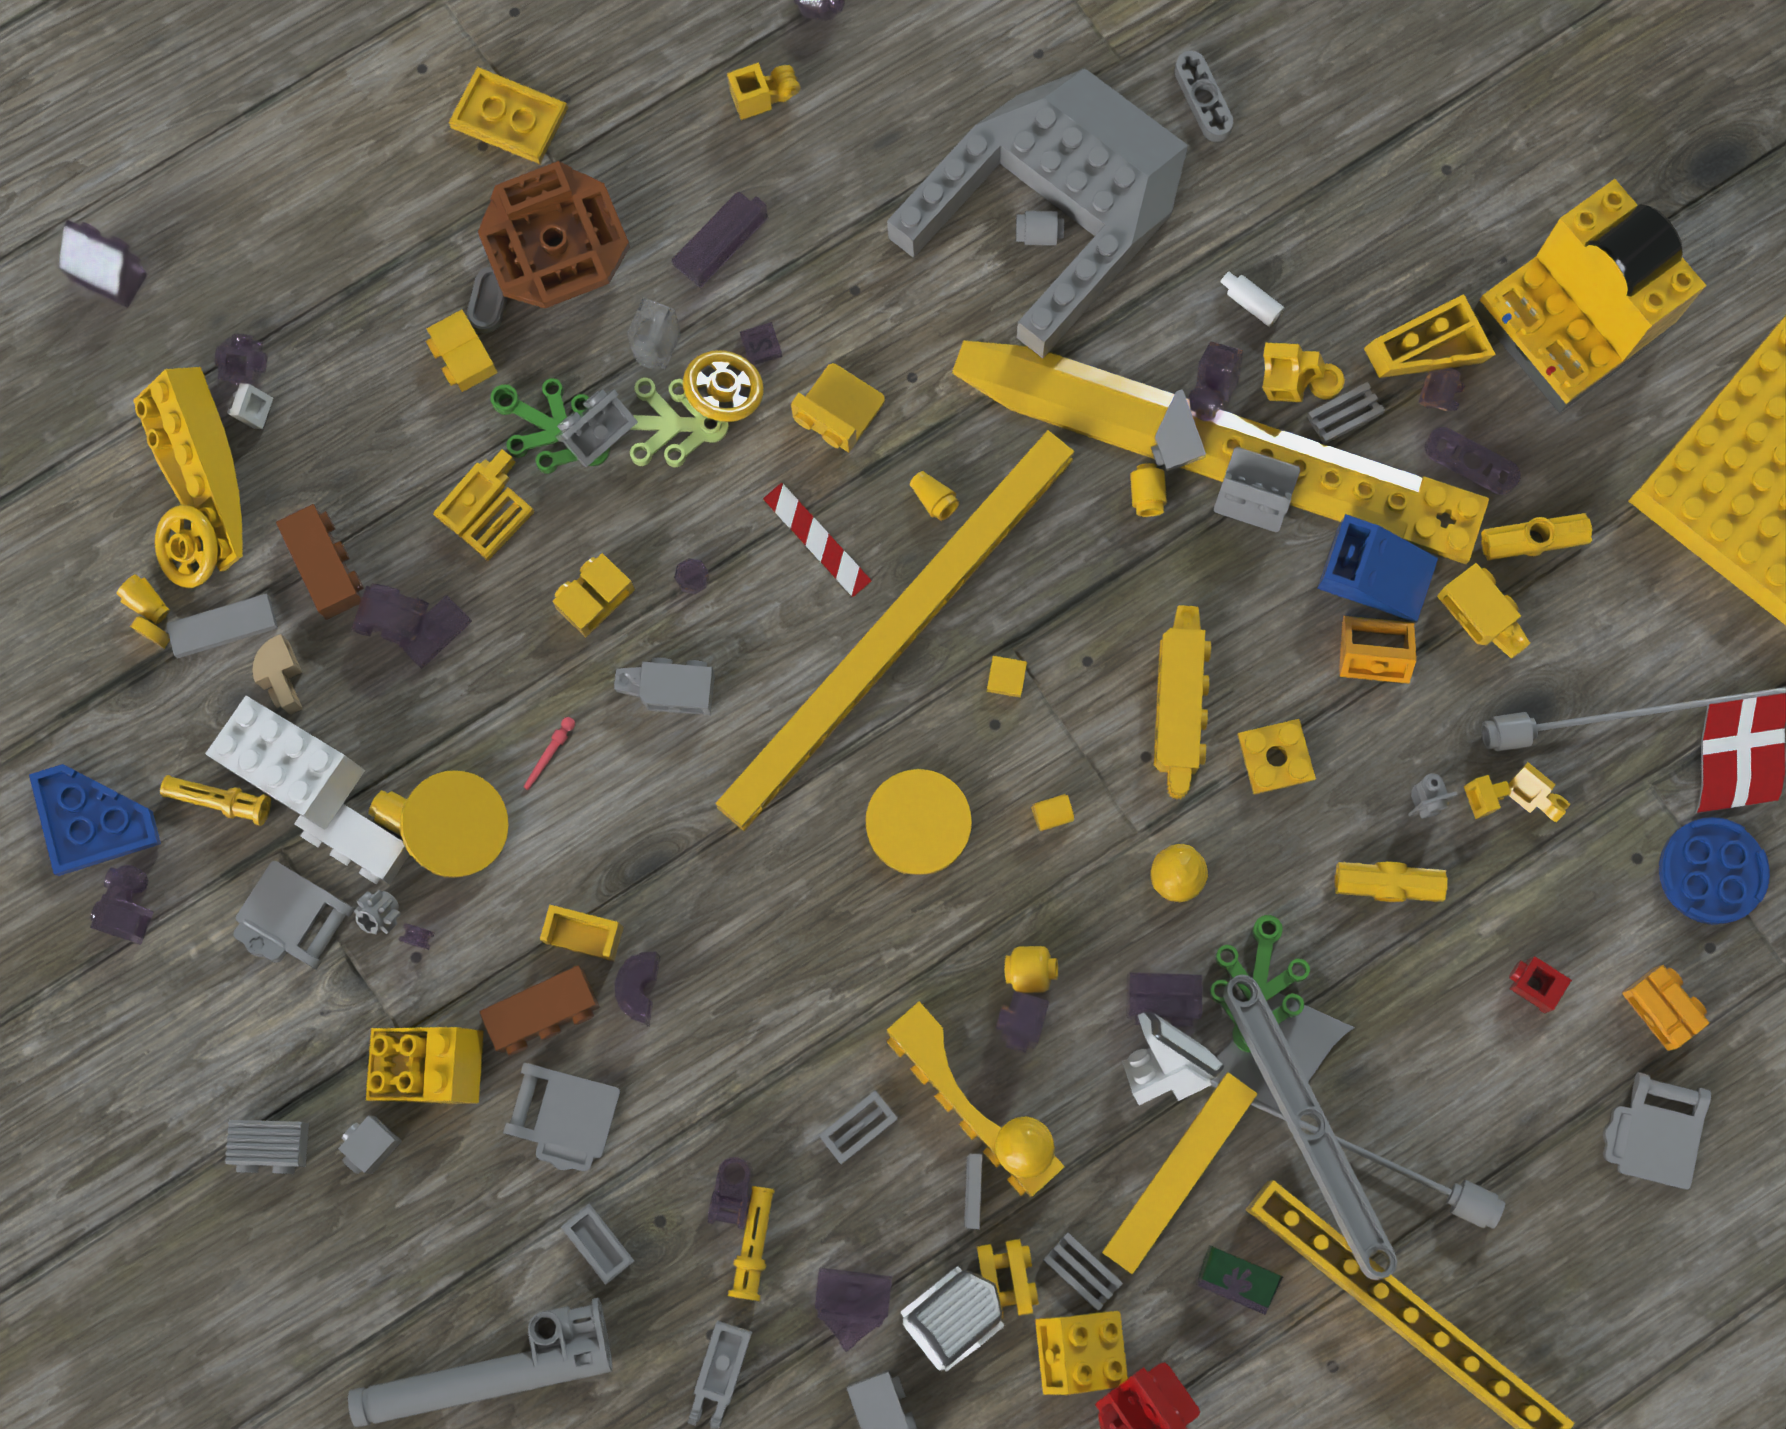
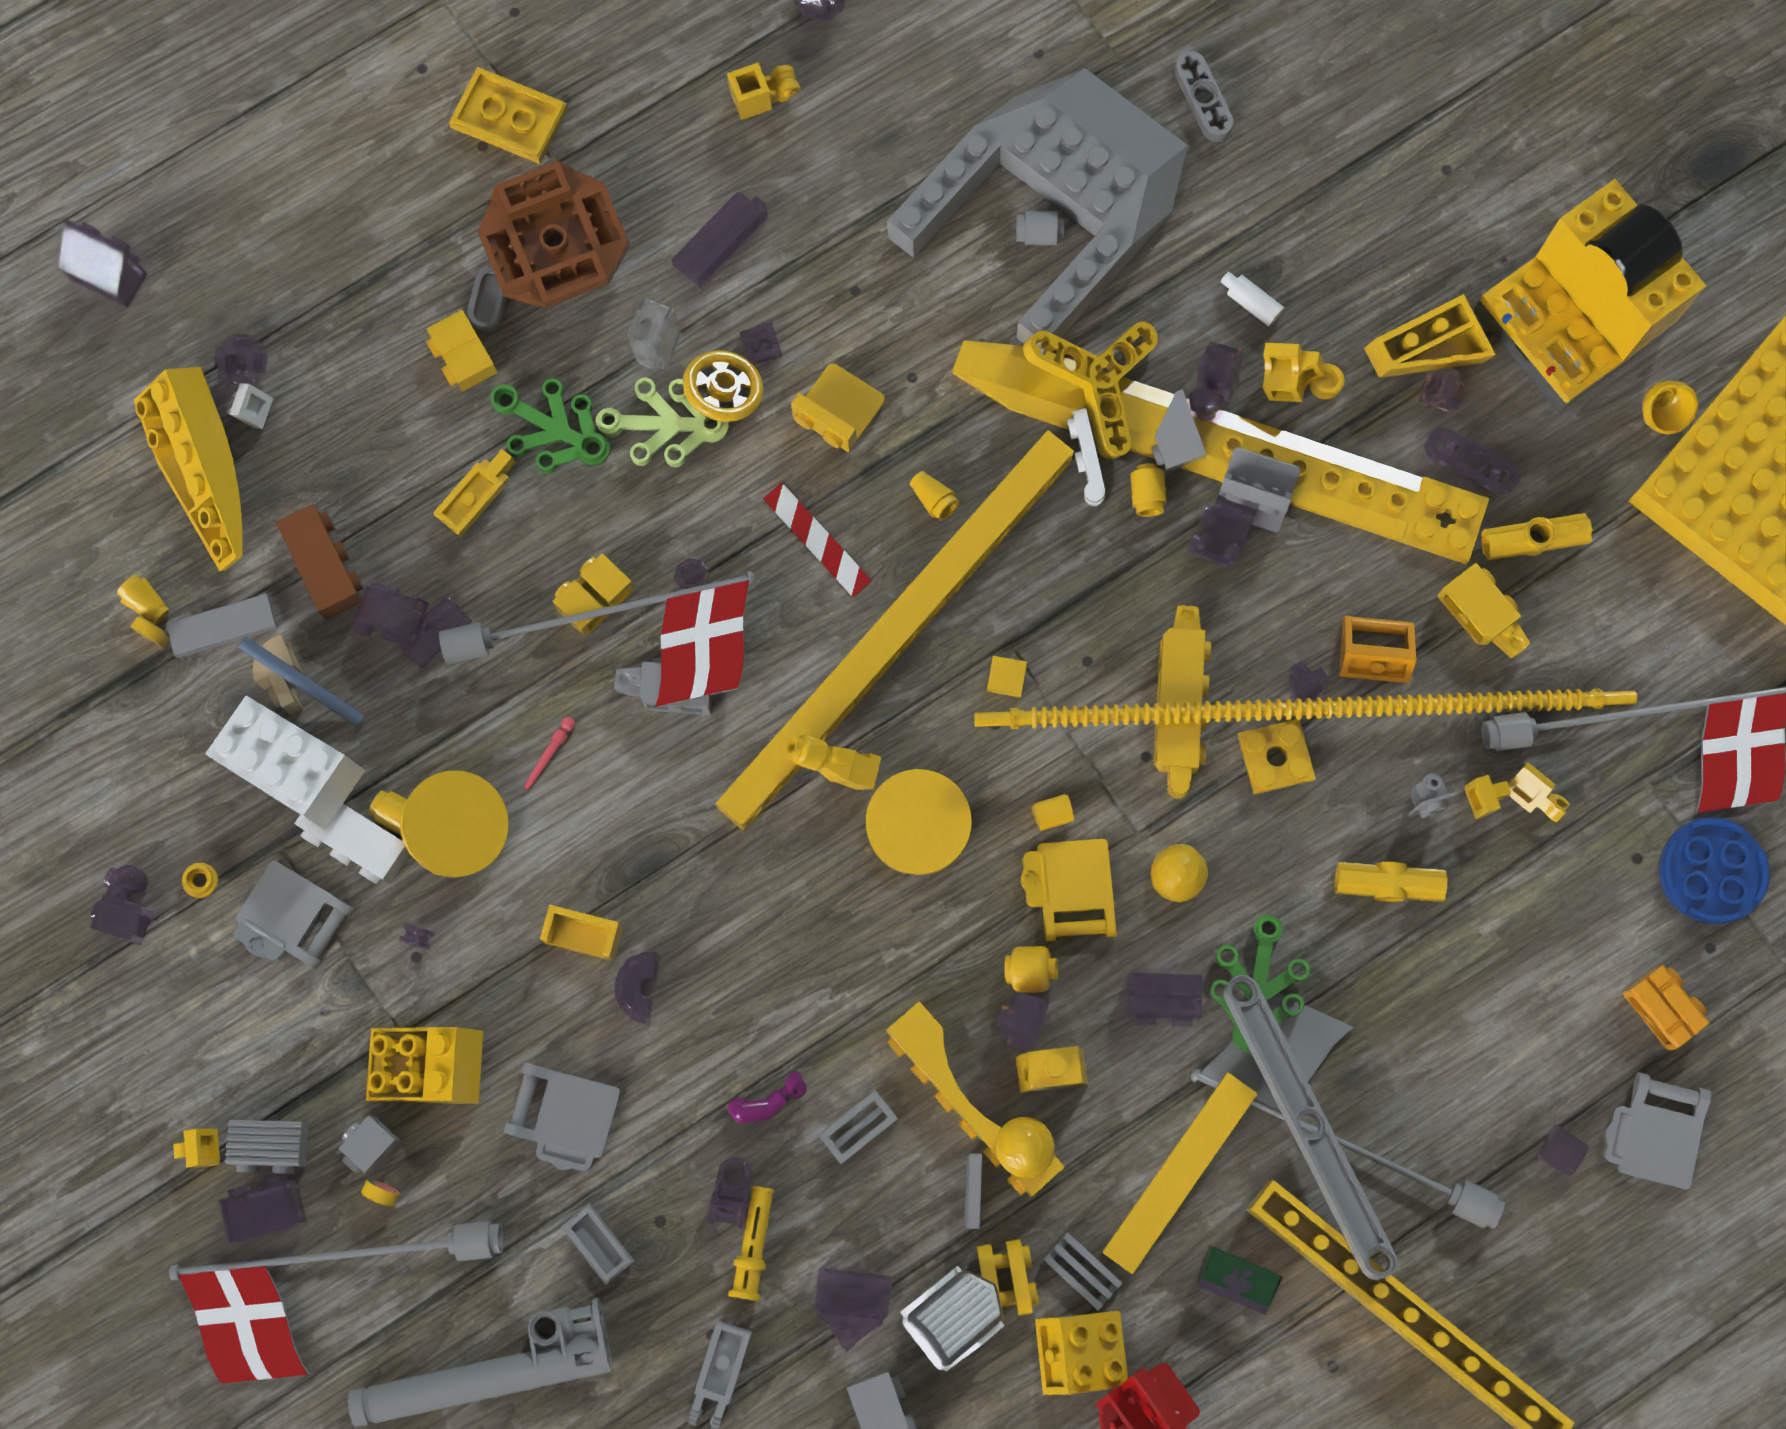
blue plate [29,764,161,876] -> none
yellow plate [155,505,218,588] -> none
yellow pin [160,775,271,826] -> none
light grey gear [354,890,401,935] -> none
yellow tile [461,487,535,561] -> none
dark orange brick [479,965,600,1056] -> none
light grey bracket [555,389,638,467] -> none
white piece [1122,1012,1224,1105] -> none
light grey tile [1307,382,1385,445] -> none
blue slope [1317,514,1438,623] -> none
red brick [1509,956,1572,1014] -> none
none -> flag [169,1221,504,1384]
none -> yellow tile [173,1128,221,1168]
none -> yellow plate [182,863,219,898]
none -> clear purple brick [218,1175,307,1243]
none -> sand blue piece [237,636,364,727]
none -> yellow tile [361,1179,400,1207]
none -> flag [439,571,756,708]
none -> magenta arm [728,1070,807,1124]
none -> yellow piece [786,734,882,790]
none -> yellow hose [974,688,1637,729]
none -> yellow torso [1015,1046,1088,1093]
none -> yellow piece [1020,839,1117,942]
none -> yellow piece [1023,322,1158,460]
none -> white plate [1067,408,1105,506]
none -> clear purple cylinder [1187,495,1257,571]
none -> clear purple tile [1289,660,1329,702]
none -> clear purple brick [1535,1125,1589,1176]
none -> yellow piece [1642,380,1698,435]

